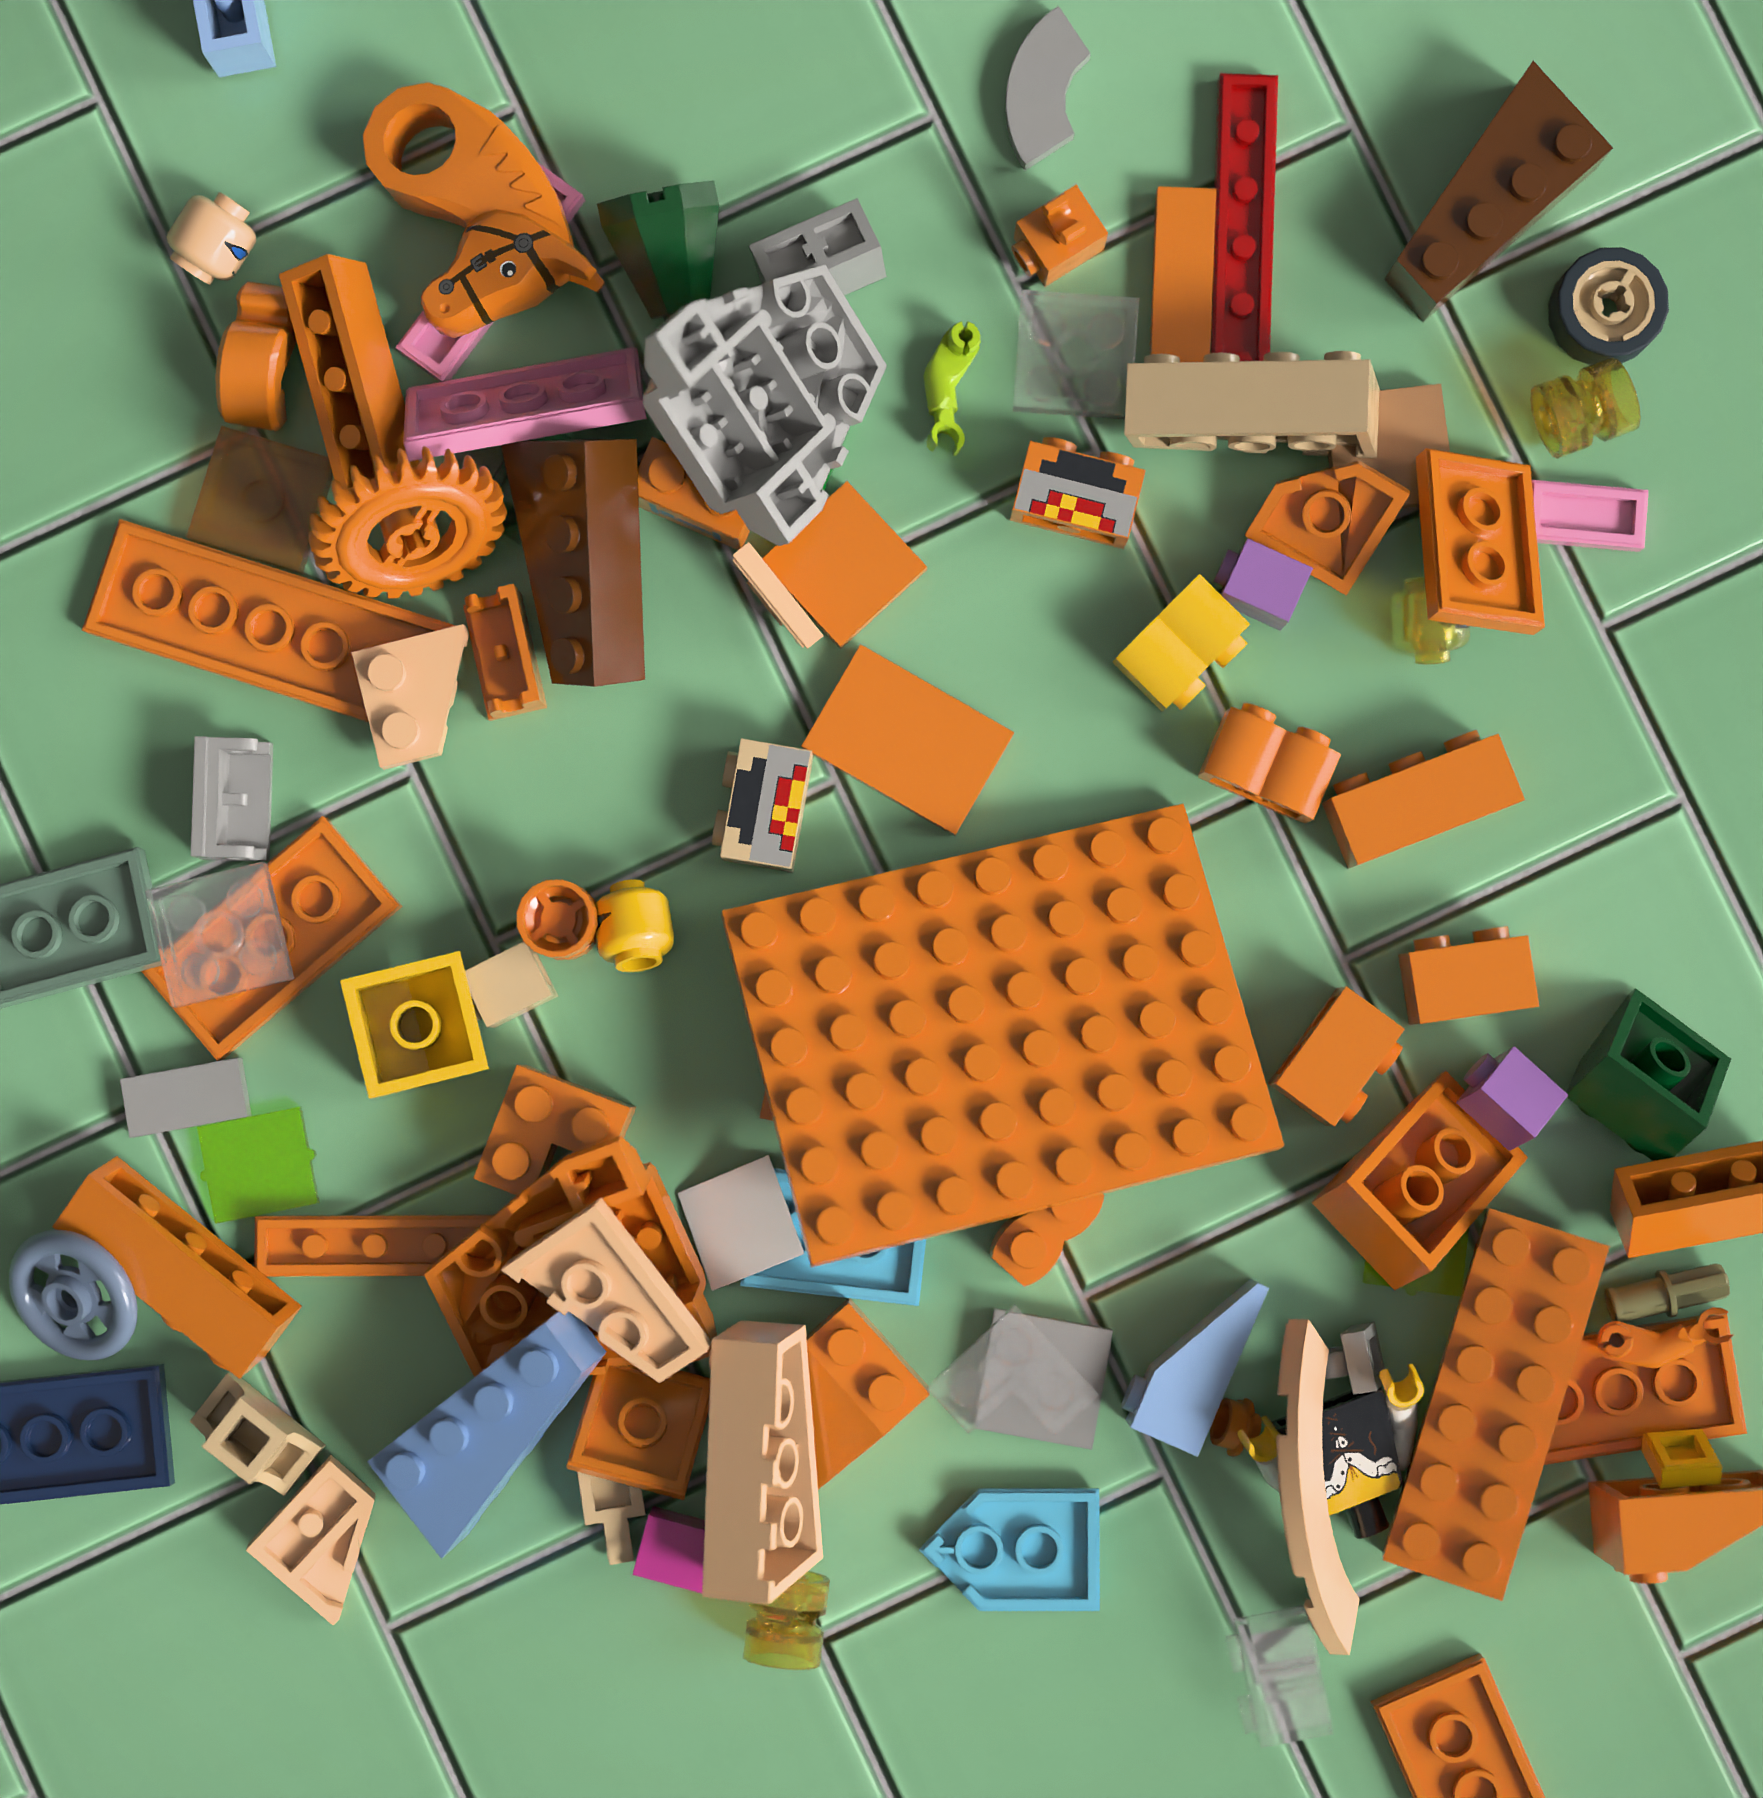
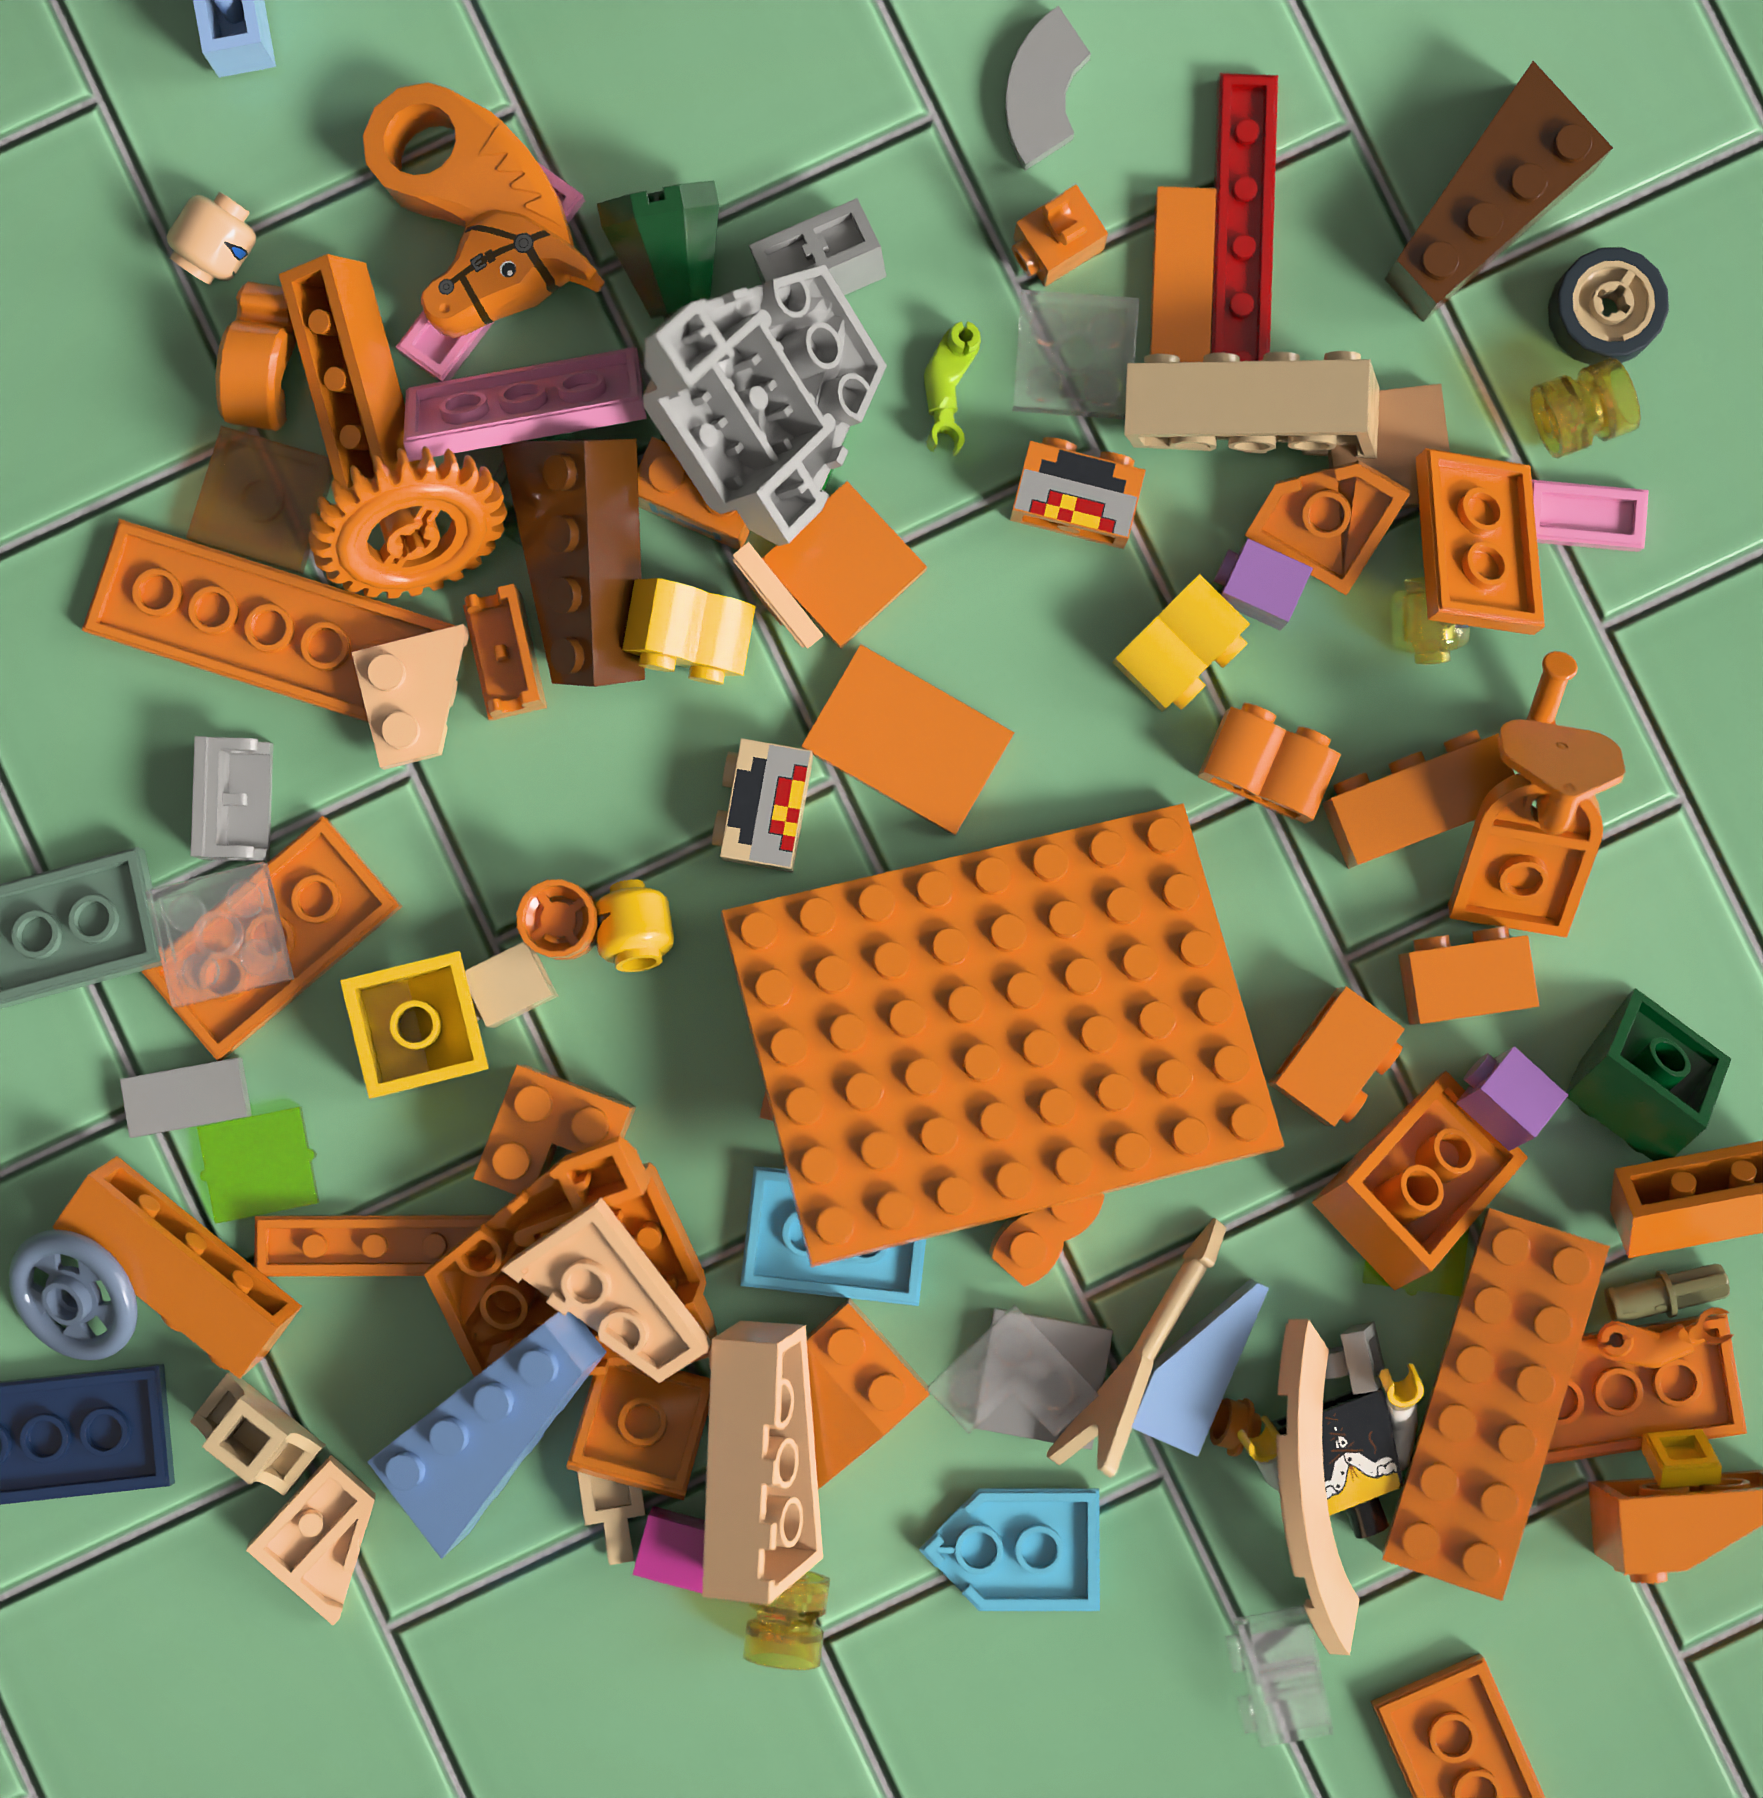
white sticker [677,1155,804,1291] -> none
none -> yellow brick [622,578,756,685]
none -> tan piece [1046,1218,1227,1478]
none -> orange plate [1448,651,1625,938]

